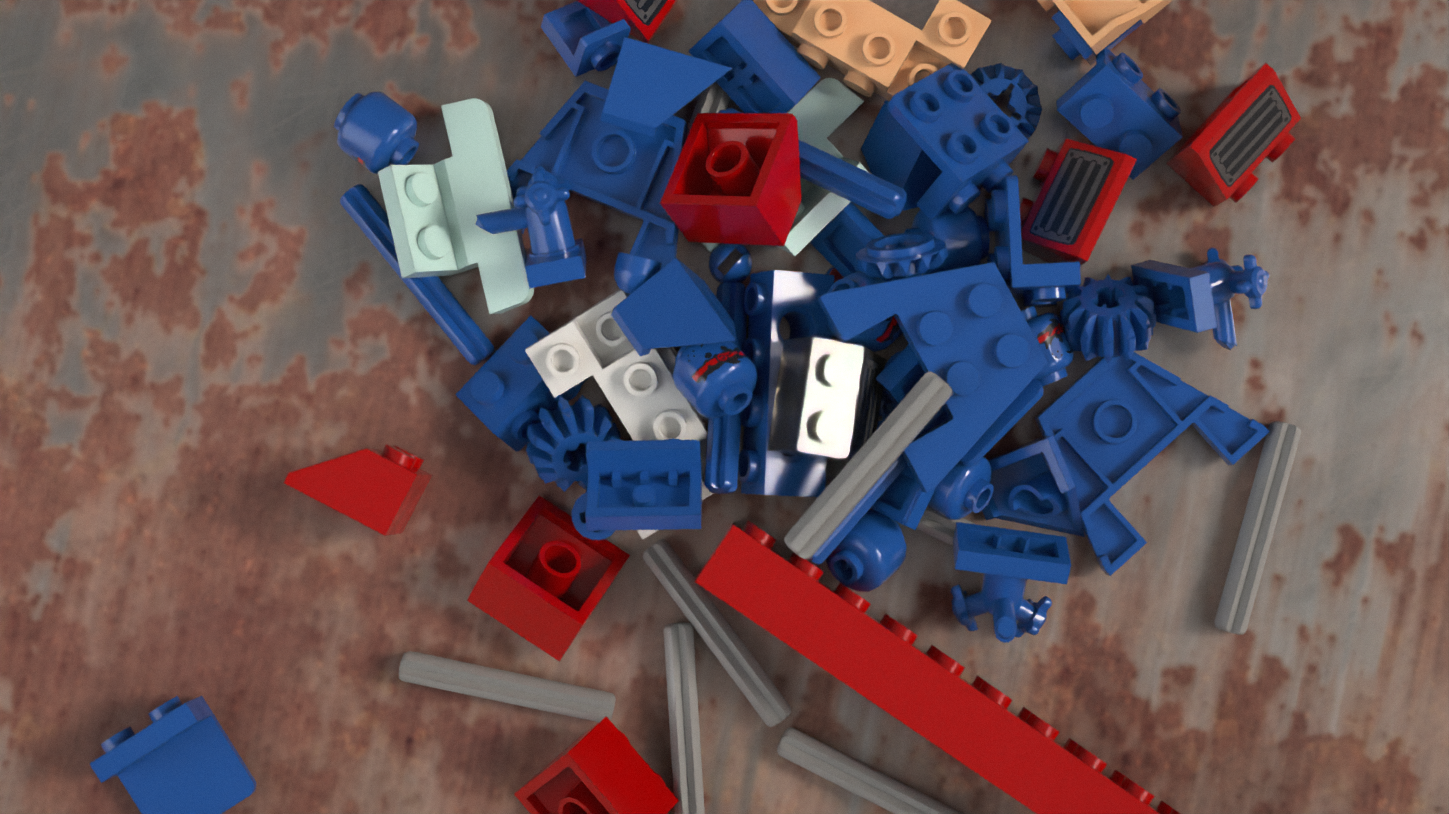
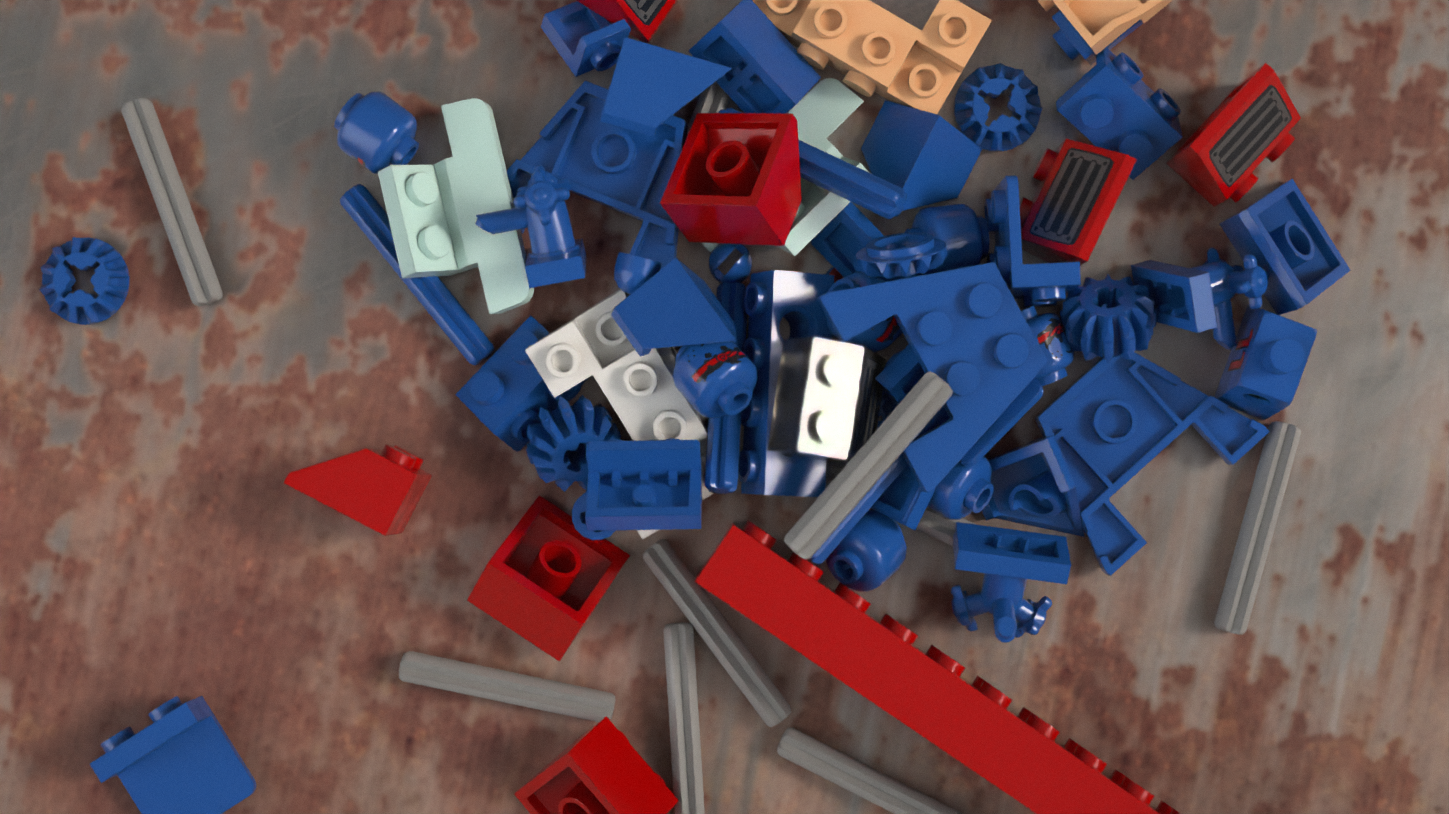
blue bracket [887,63,1029,221] -> none
none -> blue gear [39,237,130,325]
none -> light grey axle [121,98,223,306]
none -> blue torso [1214,304,1317,420]
none -> blue slope [1220,178,1351,315]

